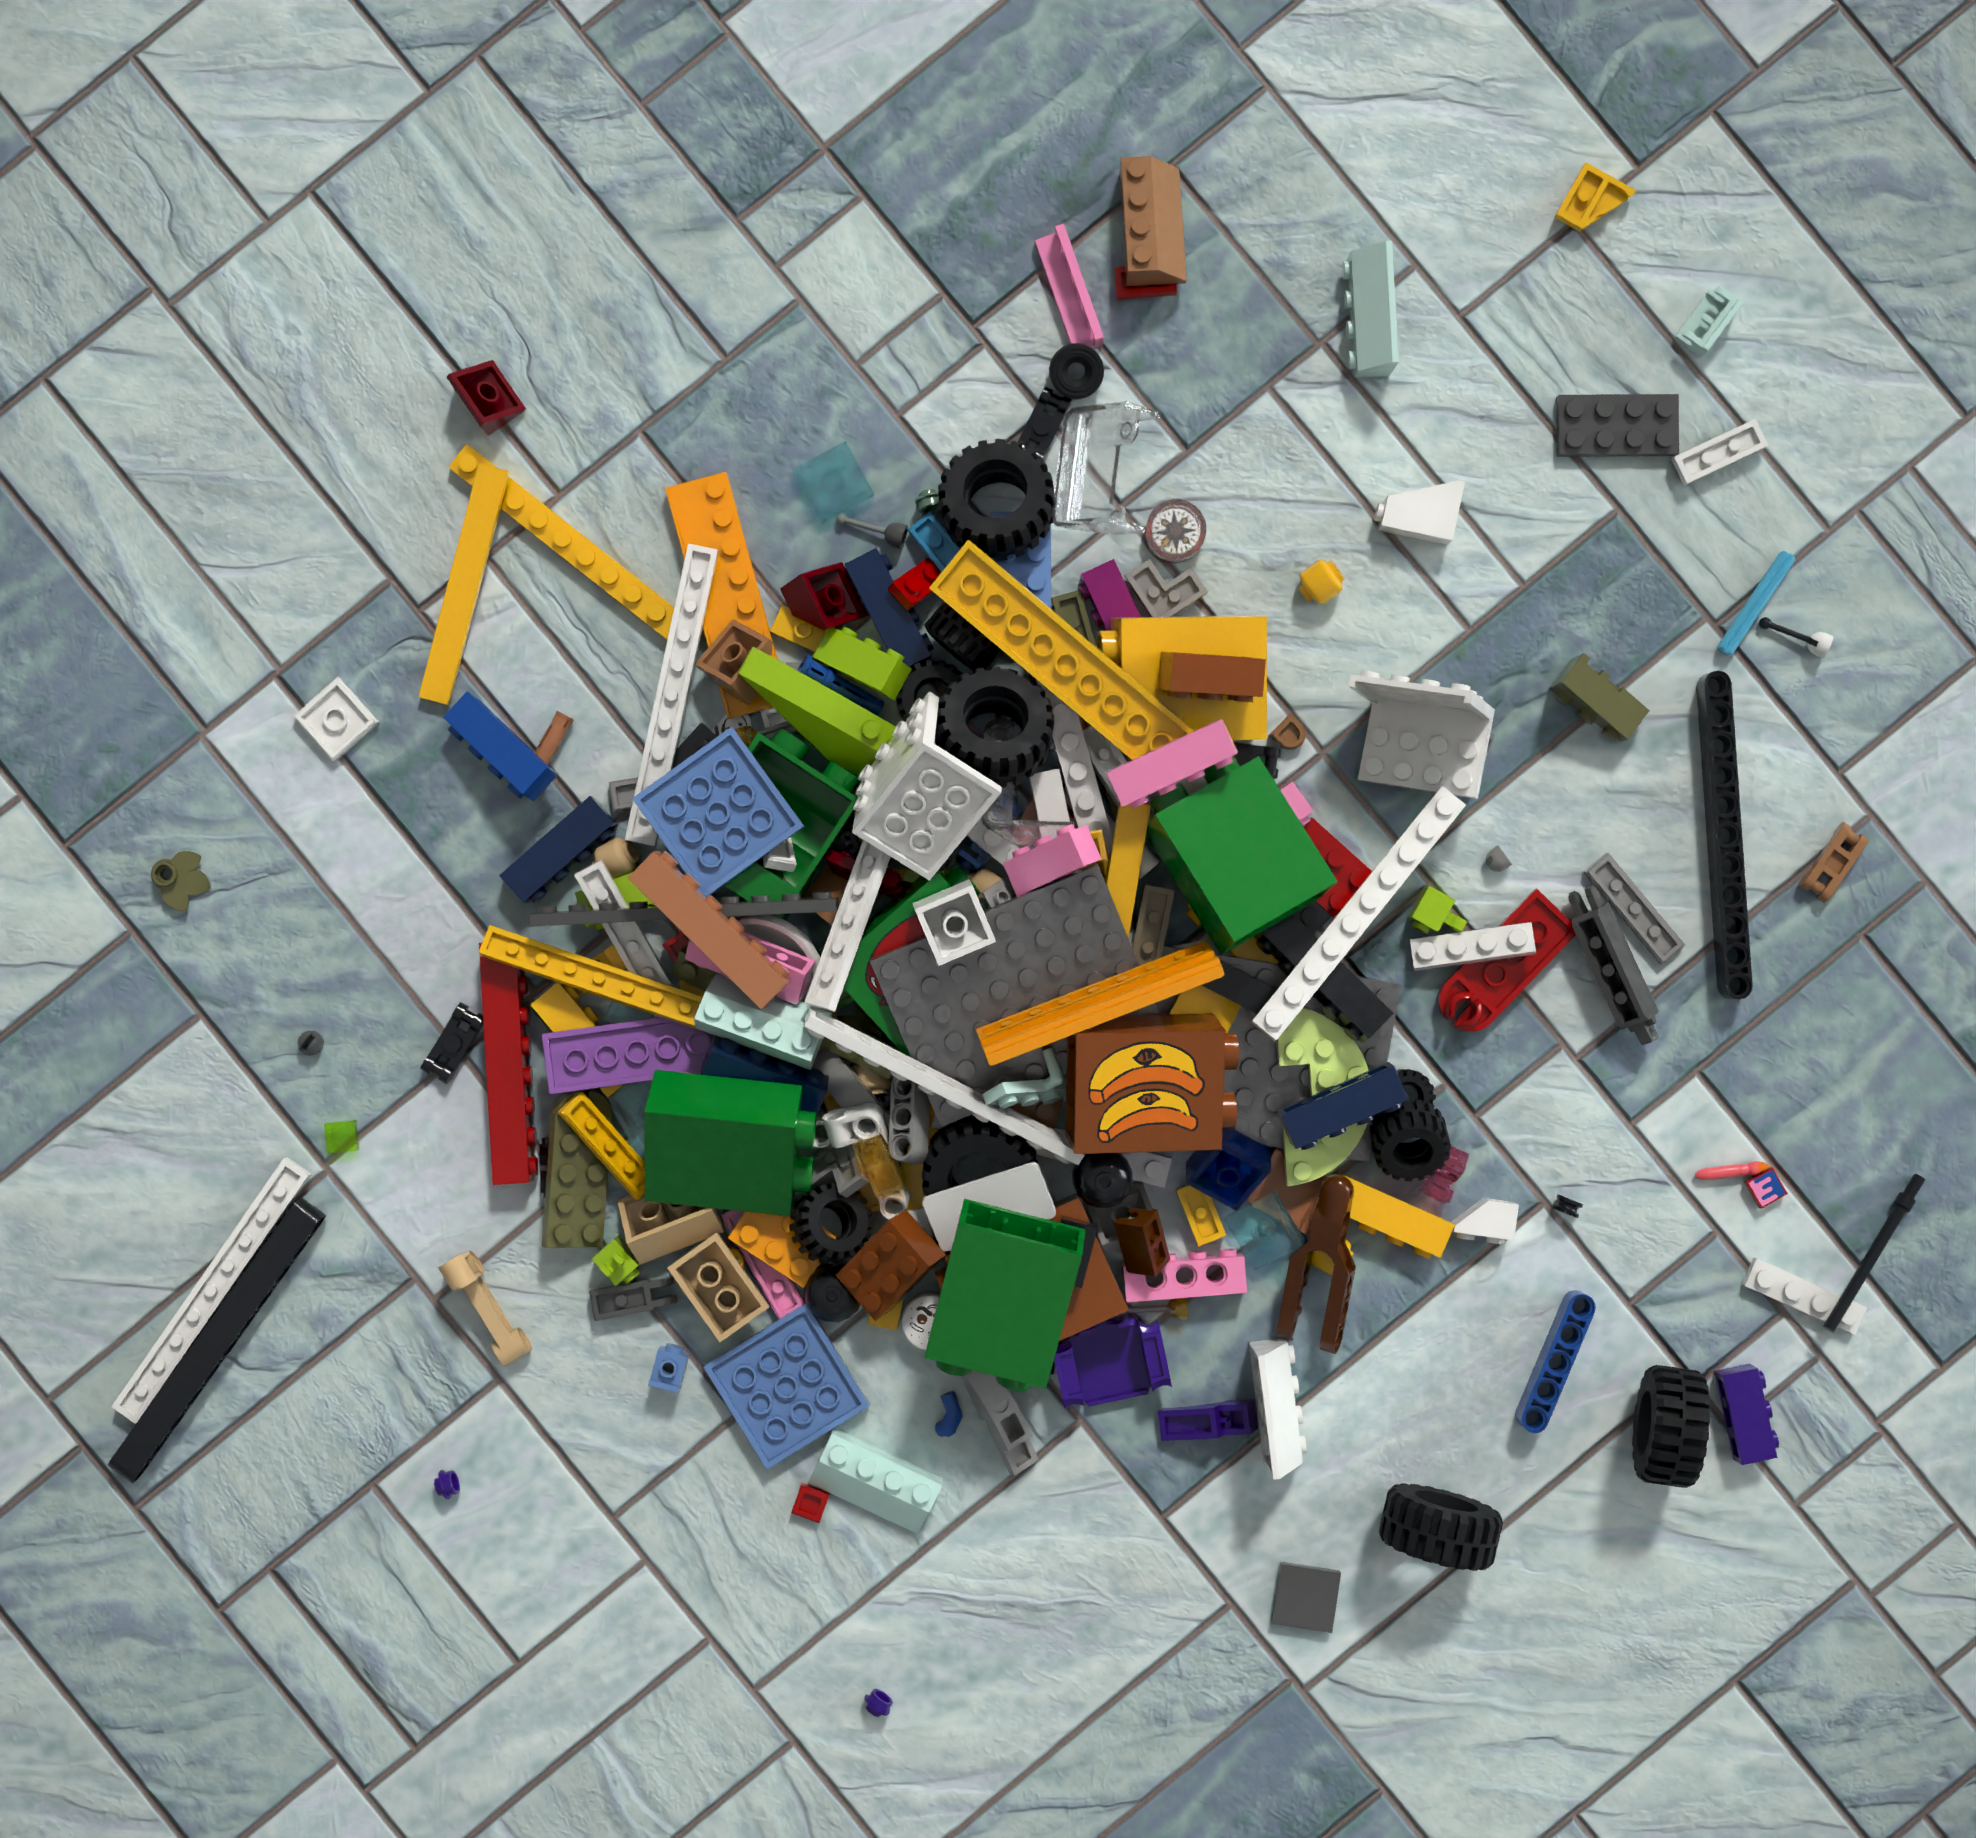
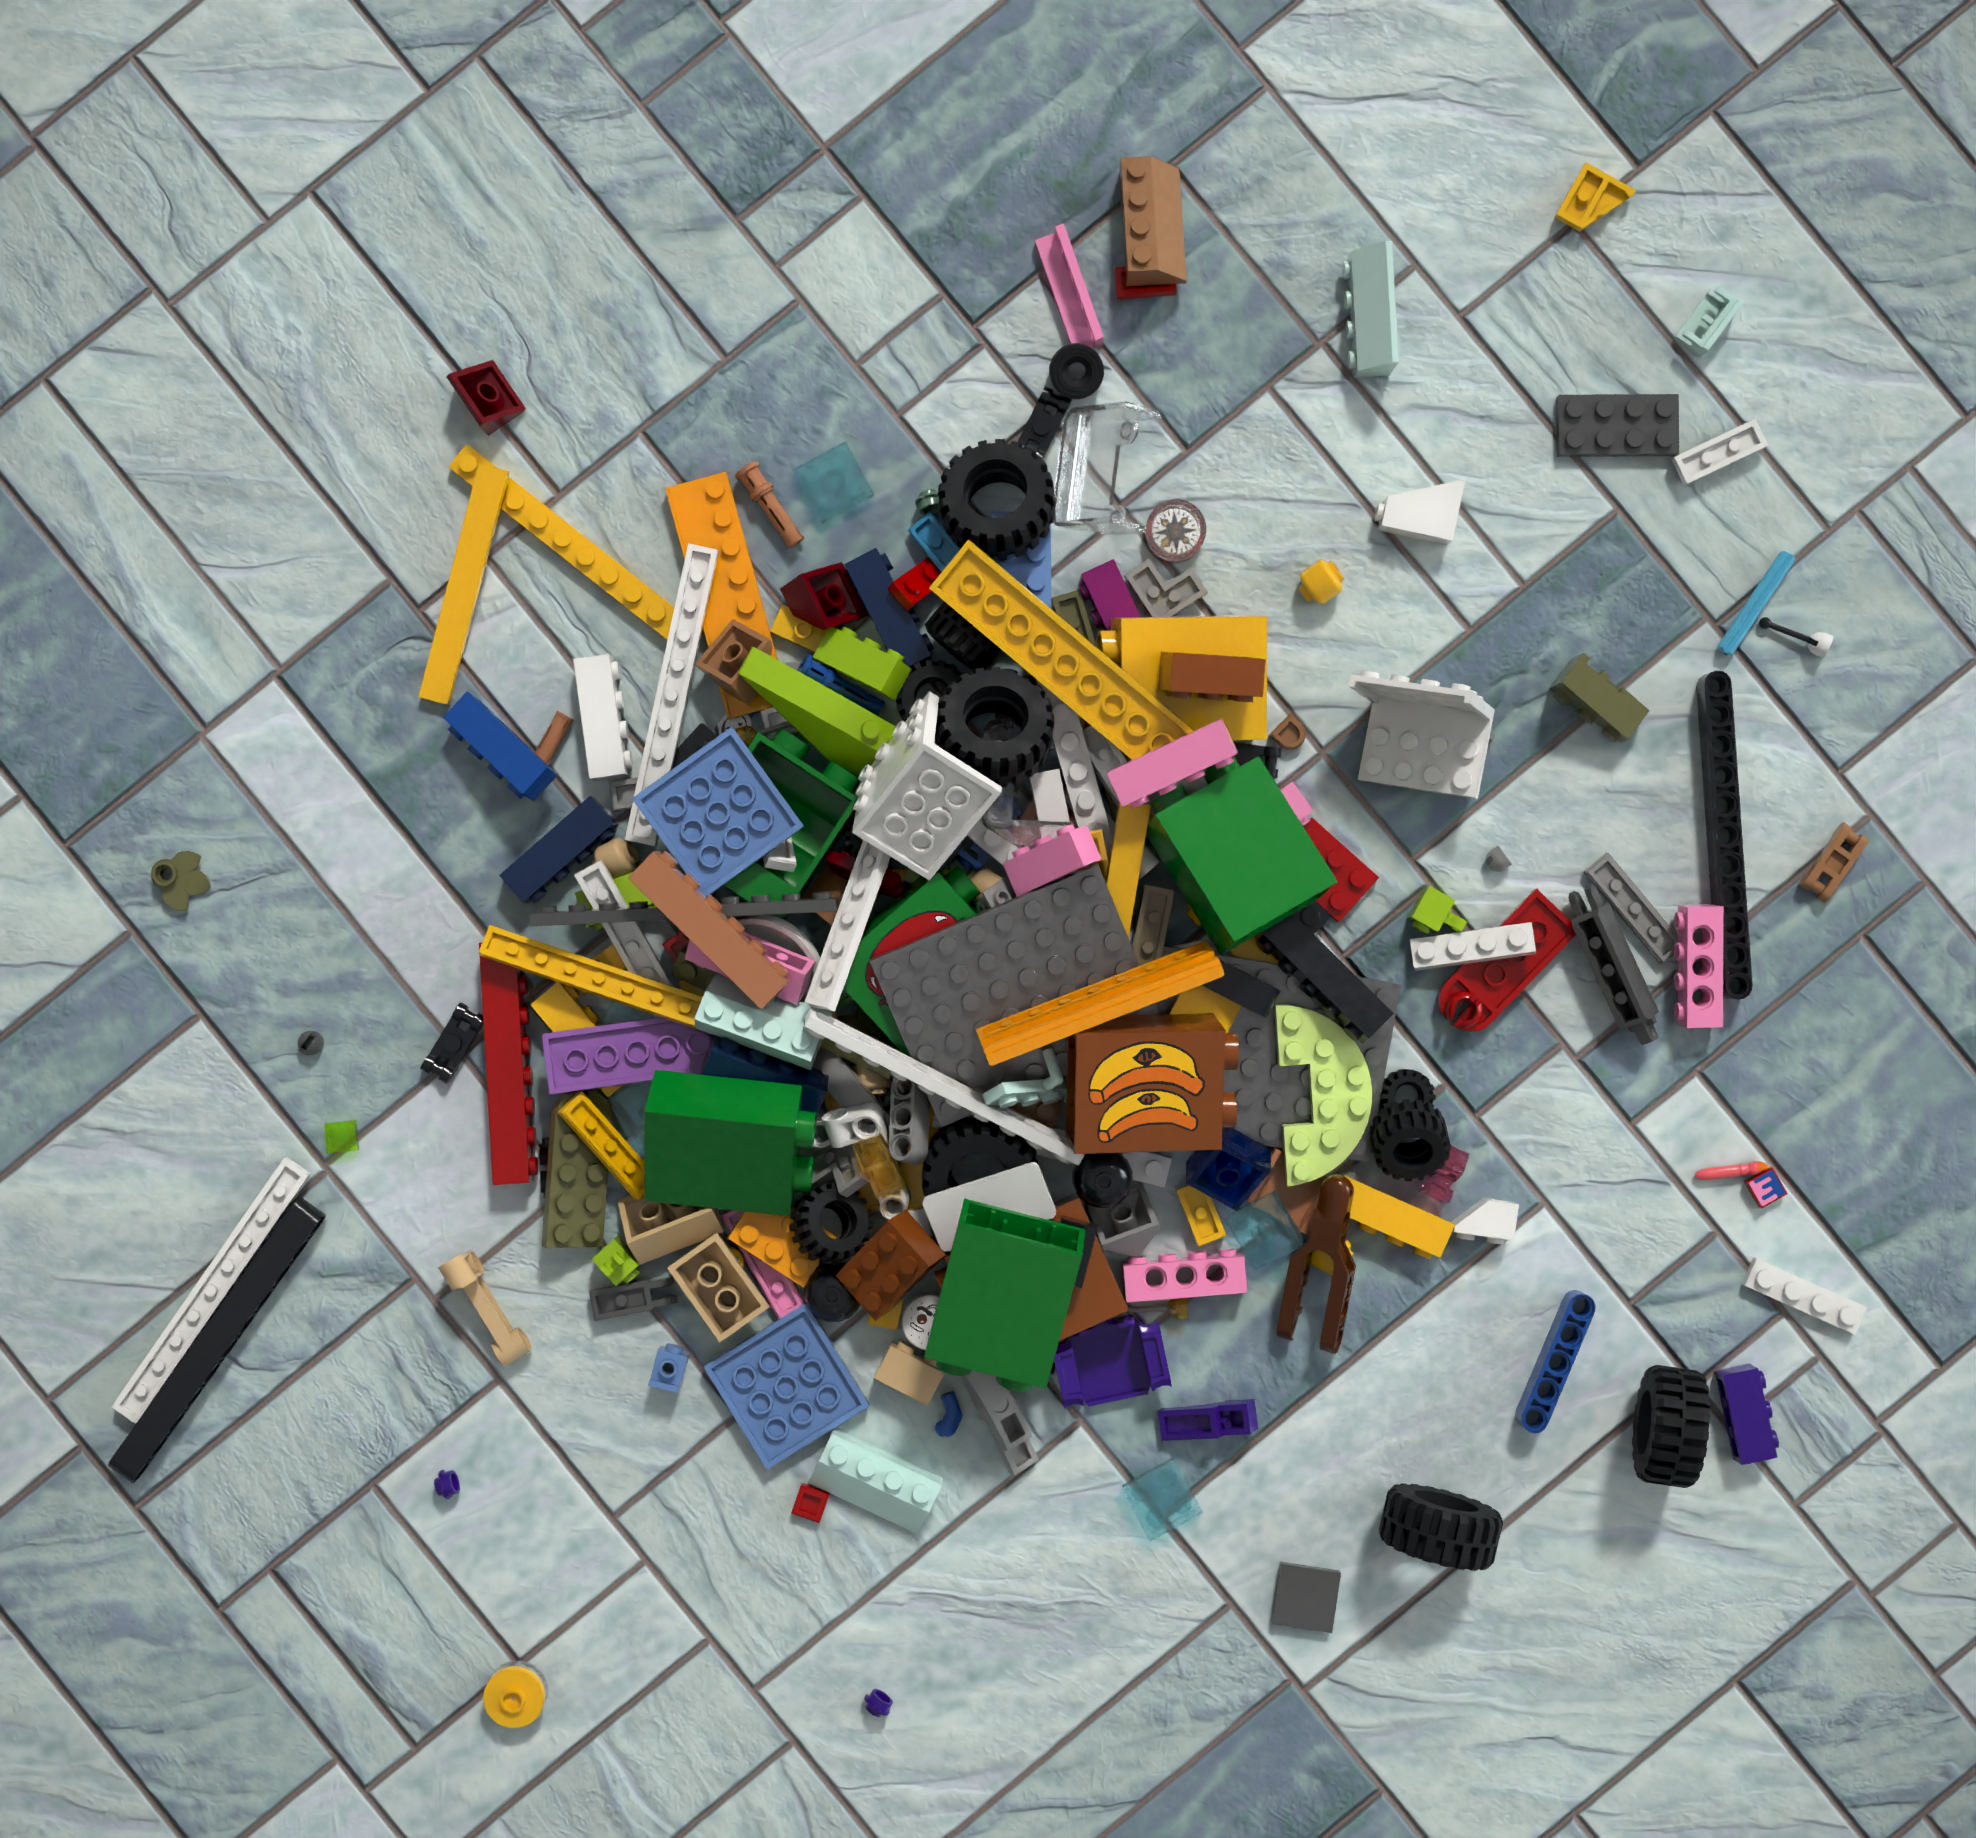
white tile [293,677,380,762] -> none
hinge [836,513,908,549] -> none
white slope [912,879,996,966] -> none
reddish brown hinge [1114,1208,1170,1277] -> none
white slope [1249,1338,1307,1480] -> none
white plate [1251,786,1466,1041] -> none
dark blue brick [1277,1062,1409,1150] -> none
black bush [1552,1194,1584,1218] -> none
black bar [1823,1174,1925,1333] -> none
none -> yellow piece [483,1661,548,1728]
none -> white brick [573,654,633,781]
none -> nougat pin [735,461,804,549]
none -> tan brick [874,1341,945,1406]
none -> clear light blue plate [1121,1457,1203,1541]
none -> bright pink brick [1674,904,1724,1028]

